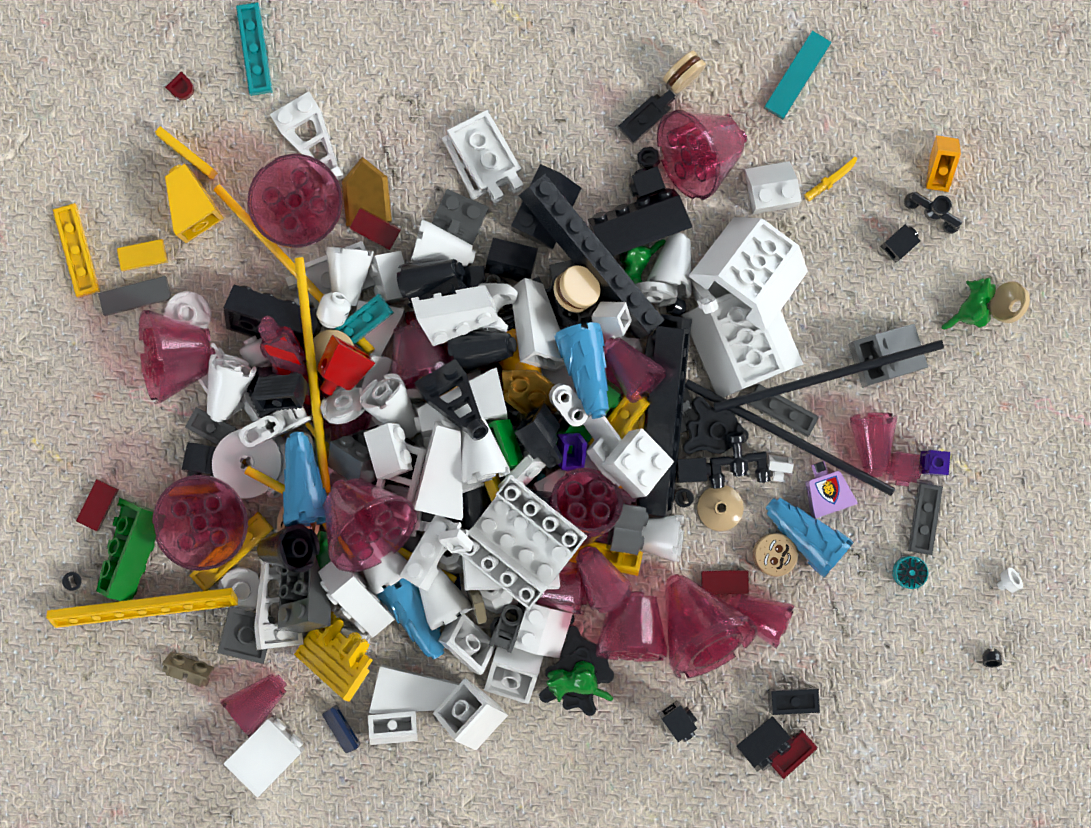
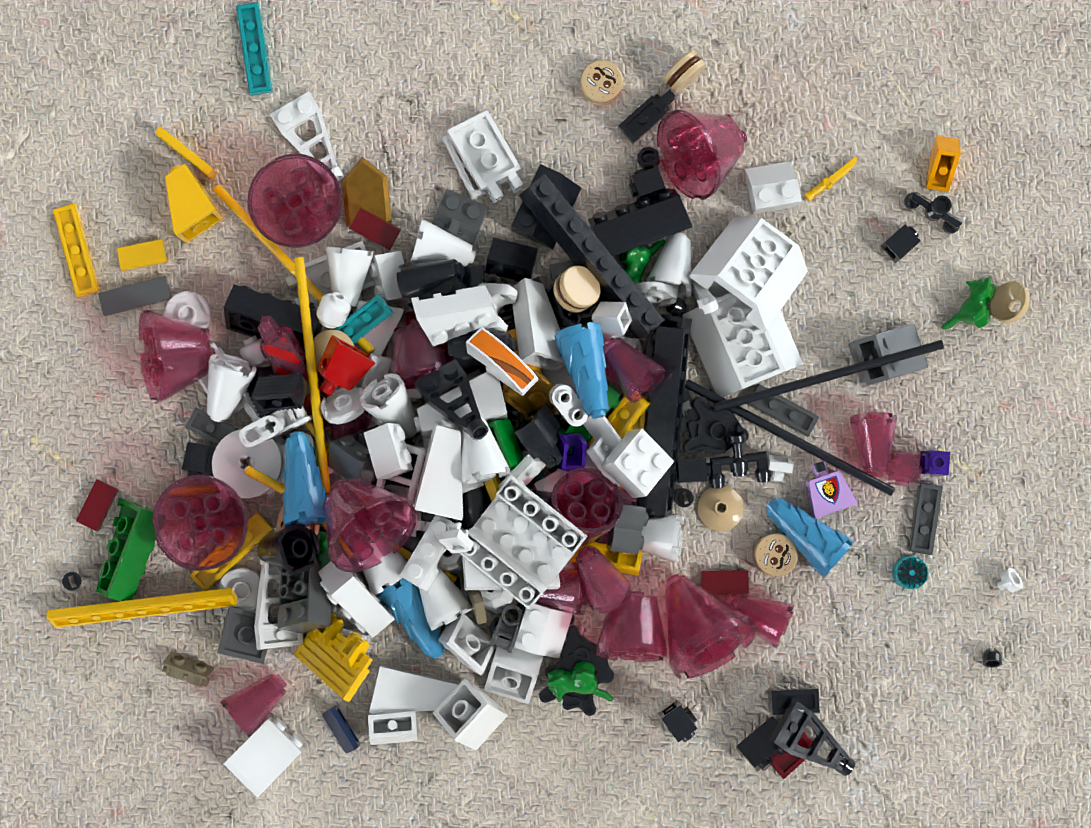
dark red tile [165,71,194,100] -> none
teal tile [764,30,832,120] -> none
none -> slope [466,327,538,396]
none -> tan head [580,60,623,106]
none -> black plate [769,699,855,776]

